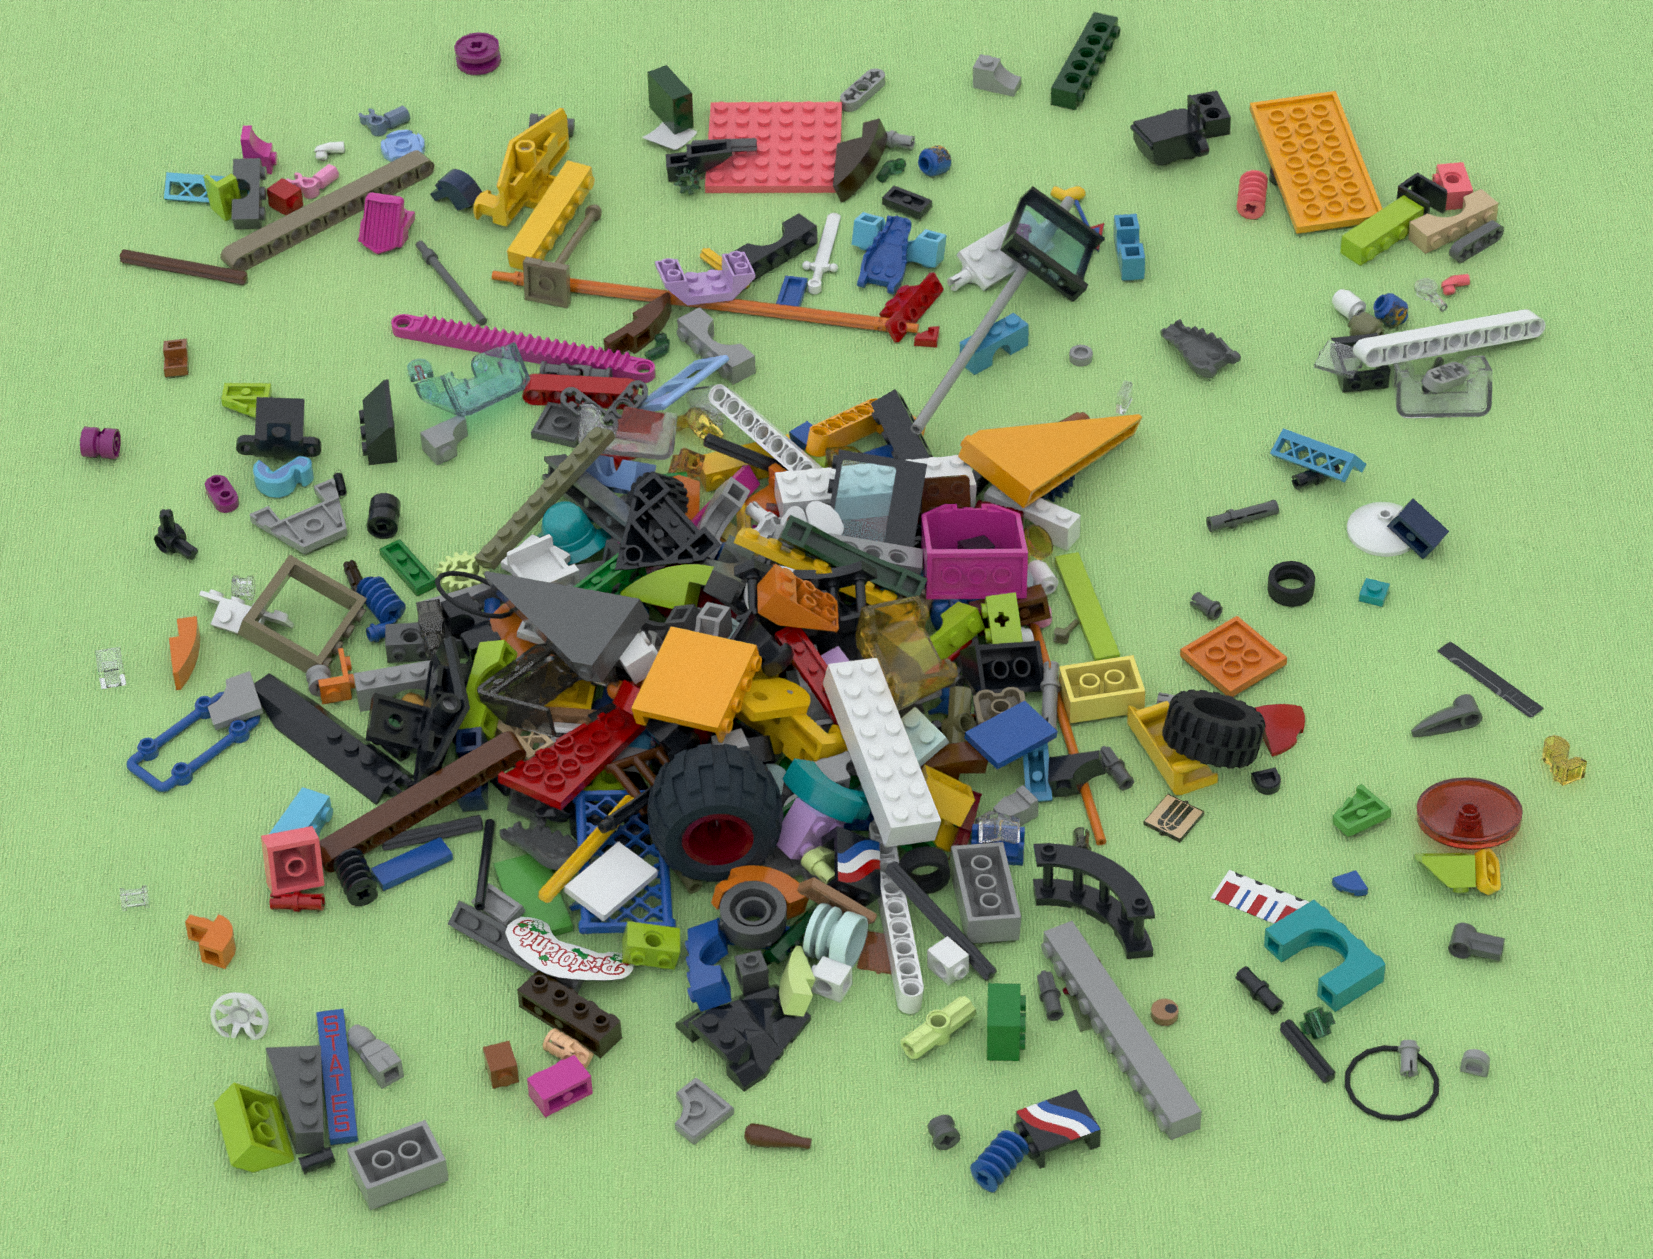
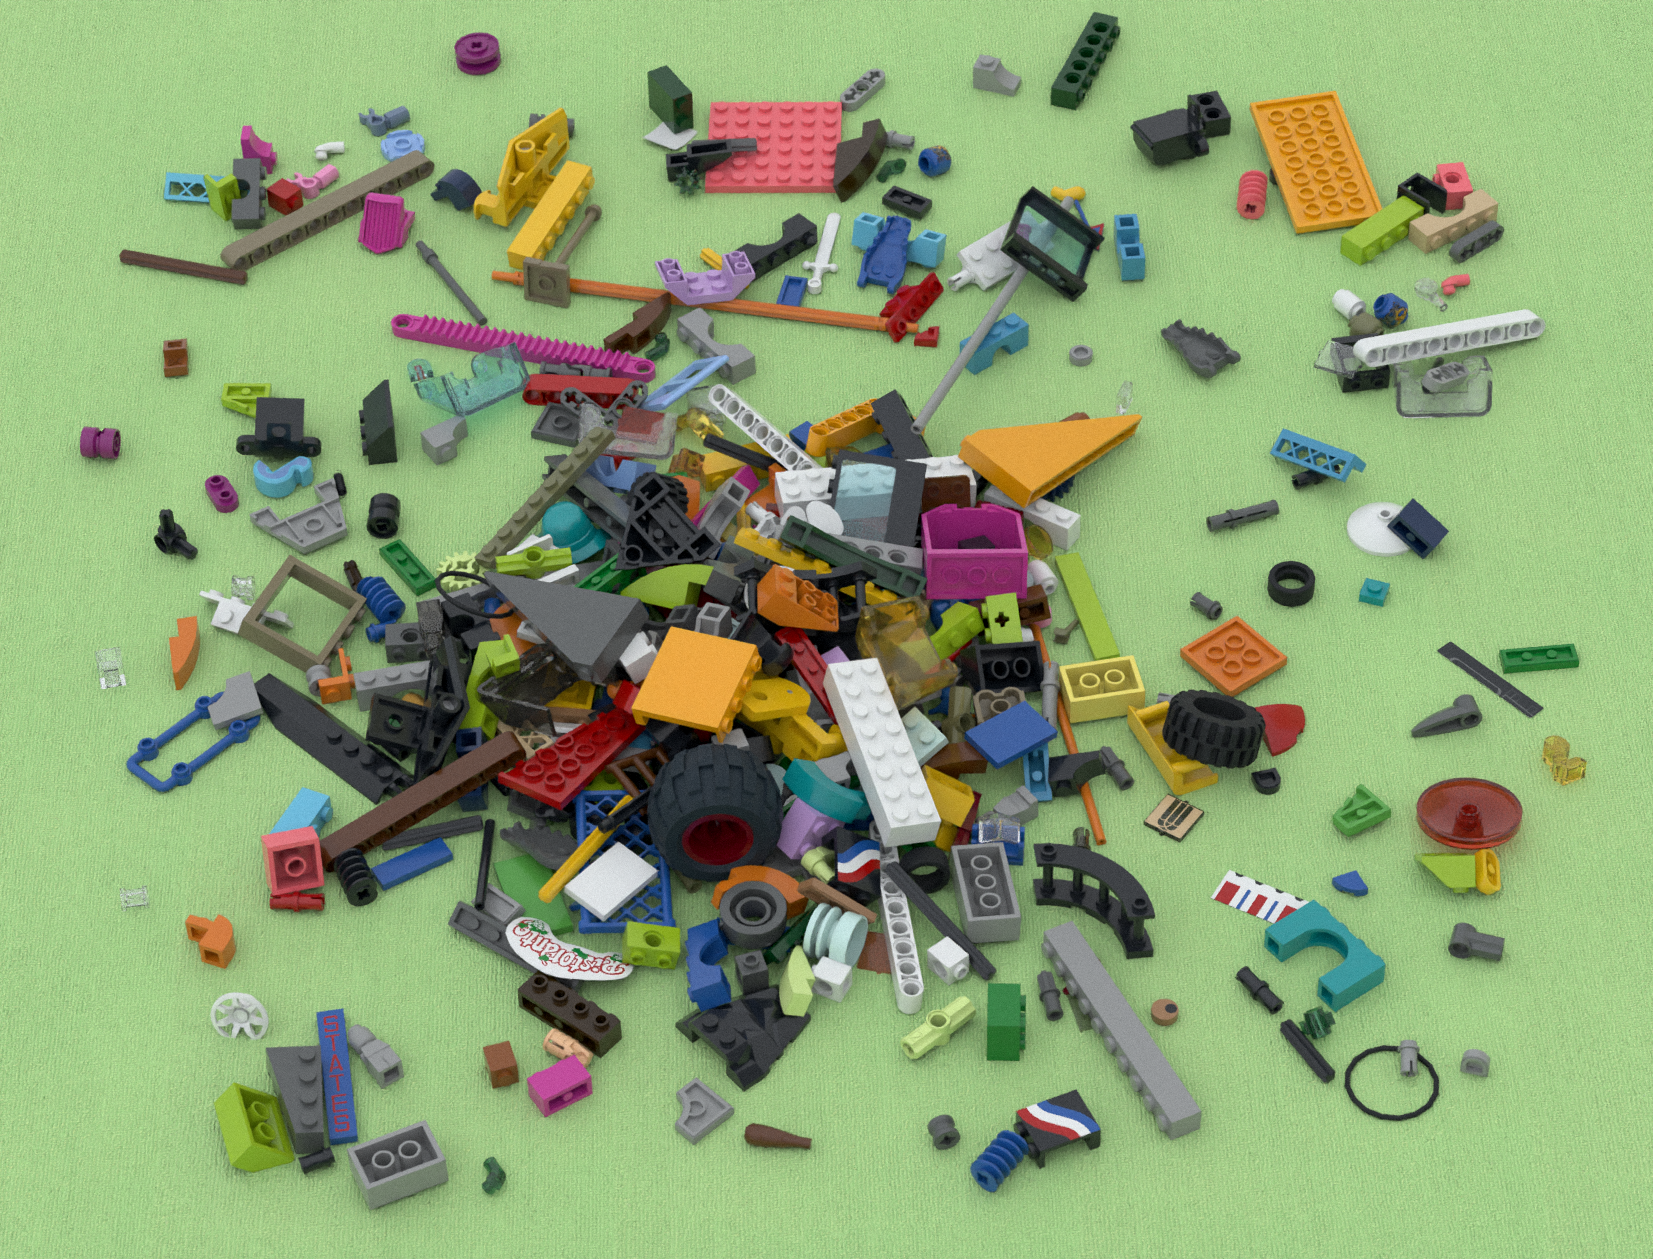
none -> clear green arm [482,1157,506,1195]
none -> lime panel [485,634,520,678]
none -> lime piece [495,546,573,579]
none -> green tile [1499,643,1579,674]

